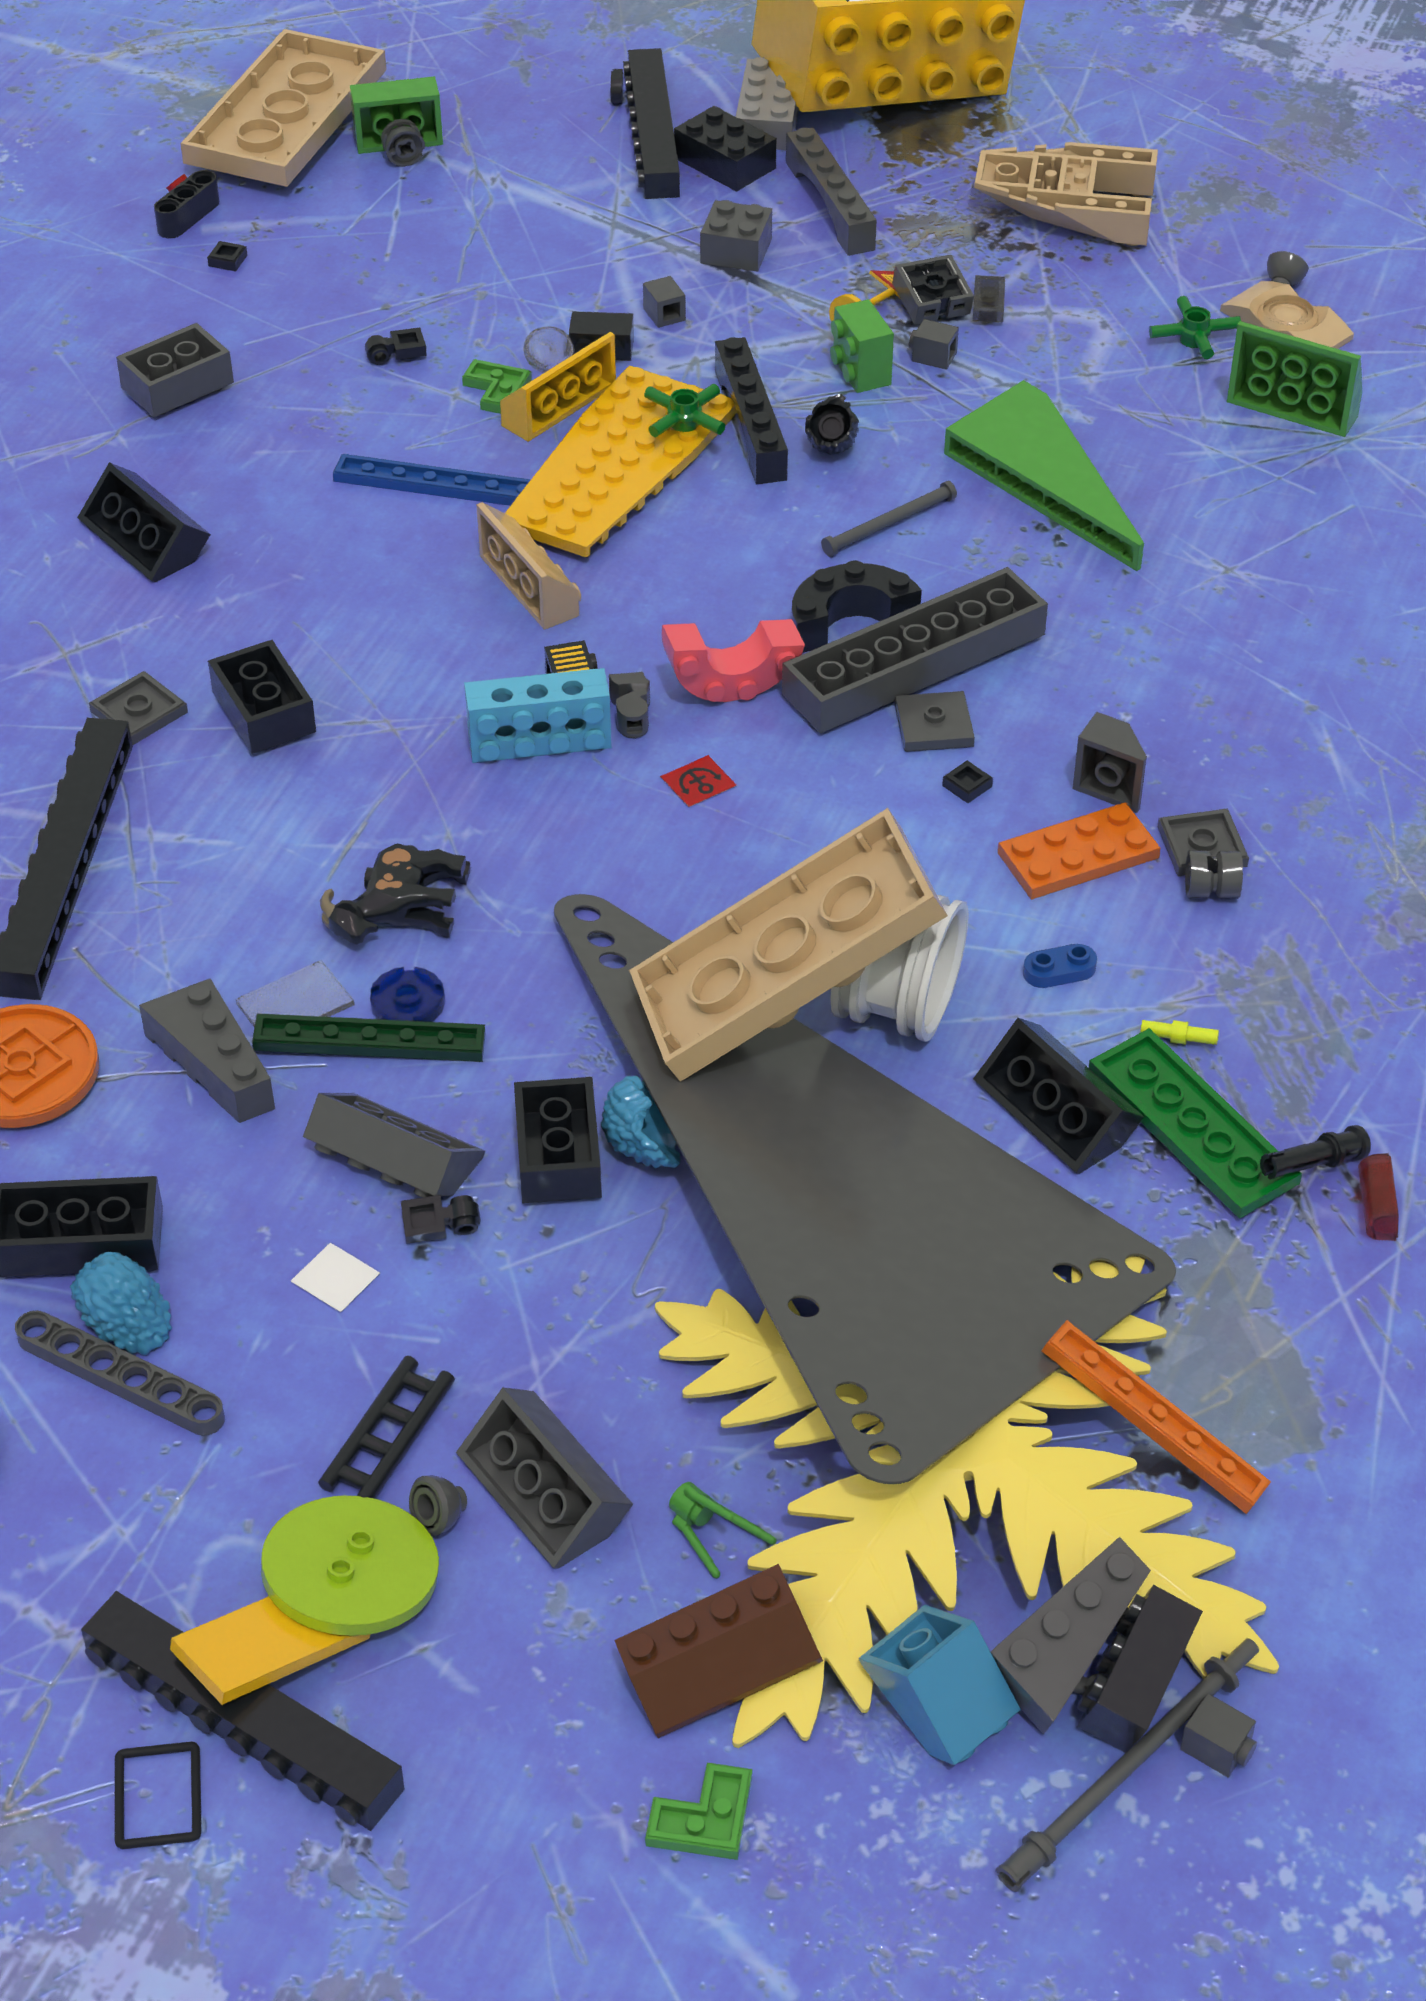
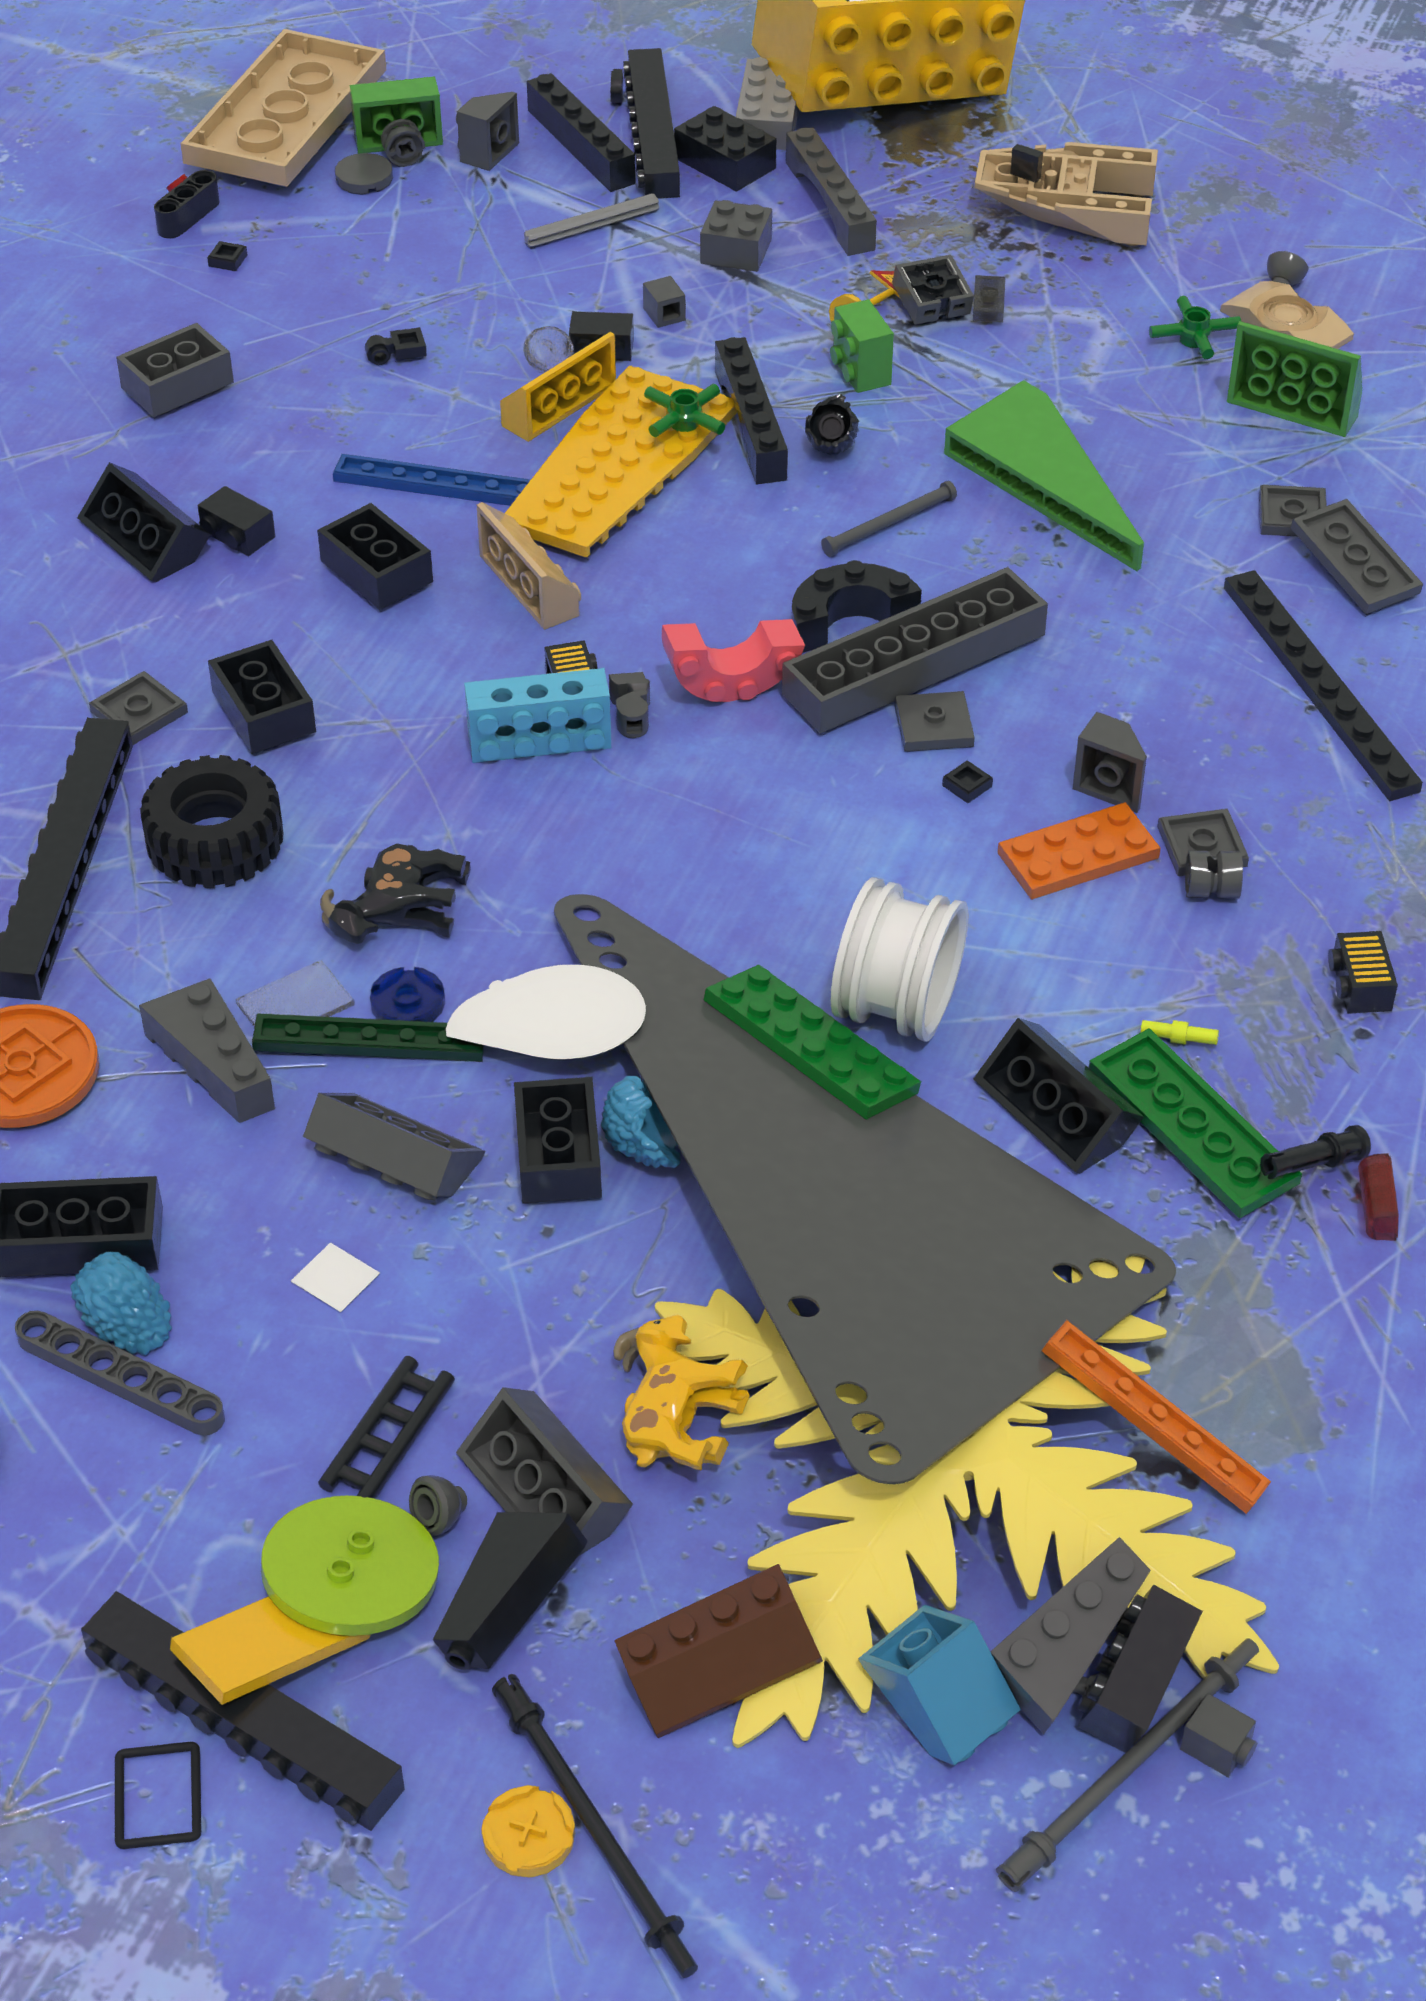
black plate [401,1195,481,1244] -> none
bright green tile [462,359,532,414] -> none
tan plate [629,808,948,1082] -> none
bright green tile [645,1763,752,1860] -> none
red sticker [660,755,737,807] -> none
bright green plant [669,1482,777,1578] -> none
dark grey brick [909,319,959,370] -> none
blue plate [1023,944,1097,988] -> none
none -> black tyre [140,755,284,888]
none -> black brick [197,486,276,556]
none -> black brick [317,503,433,610]
none -> dark grey tile [335,153,393,194]
none -> black slope [433,1512,588,1670]
none -> white sticker [446,965,646,1059]
none -> dark grey slope [456,92,519,171]
none -> yellow tile [481,1785,575,1878]
none -> black bar [492,1674,698,1978]
none -> light grey axle [524,194,659,248]
none -> black brick [526,73,636,192]
none -> yellow animal [613,1315,749,1470]
none -> green plate [703,965,921,1120]
none -> black tile [1010,144,1043,183]
none -> black plate [1224,570,1423,801]
none -> dark grey tile [1259,485,1327,537]
none -> dark grey plate [1291,499,1423,614]
none -> black brick [1328,931,1398,1014]

